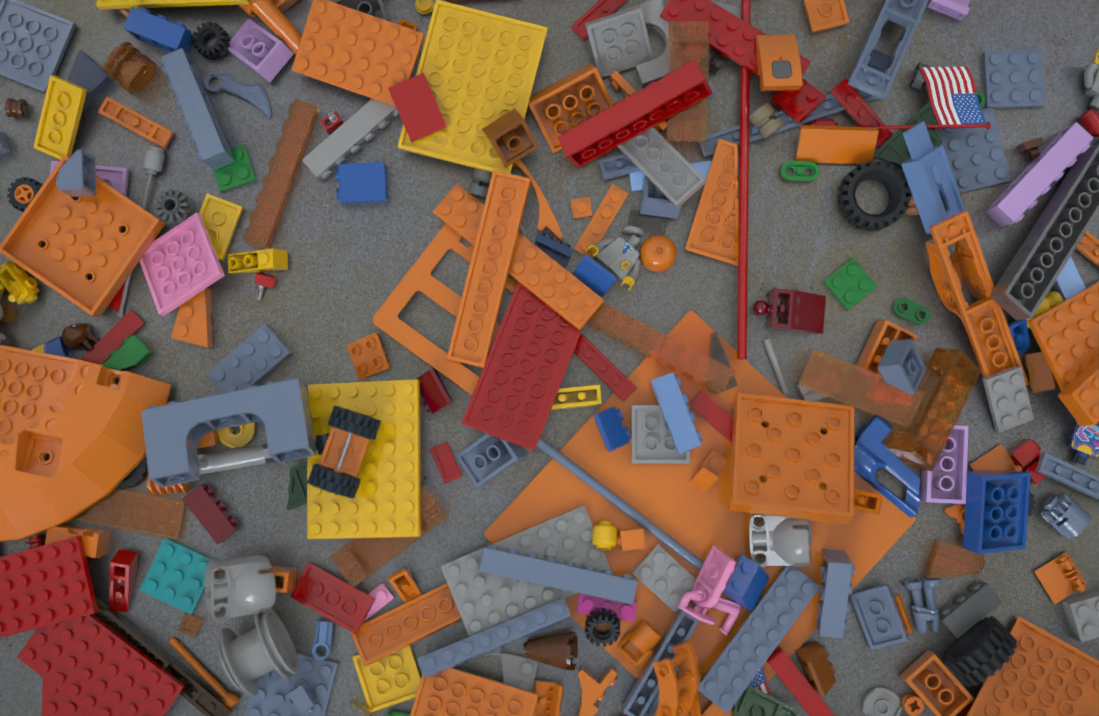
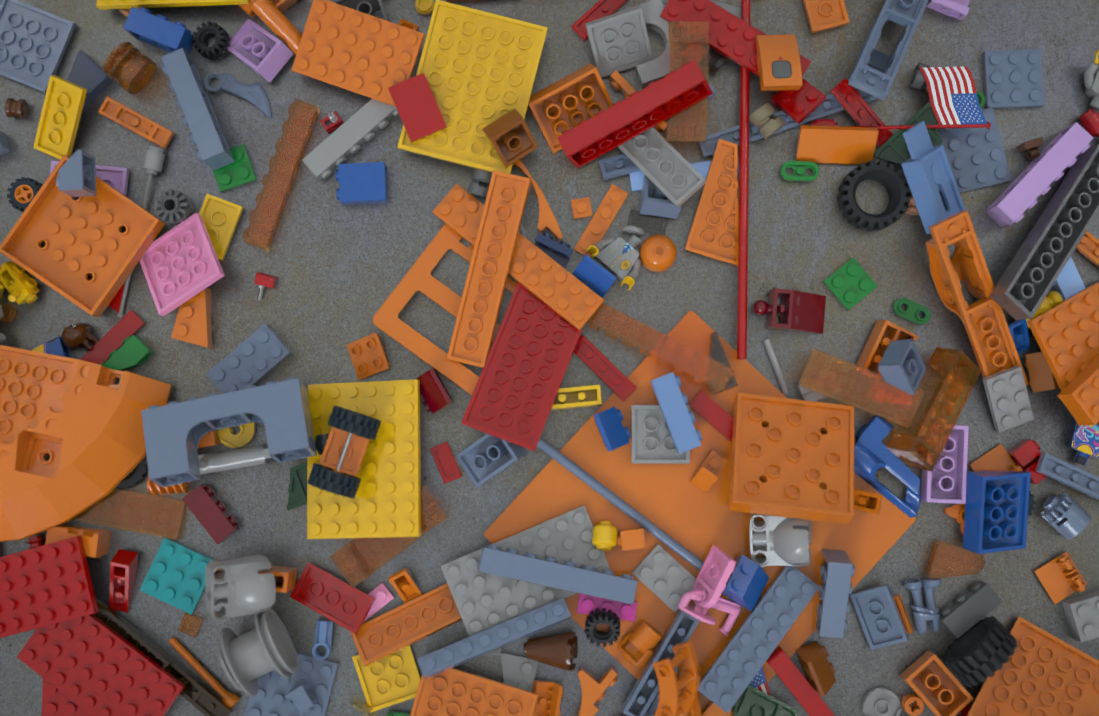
yellow slope [228,248,288,274] -> none

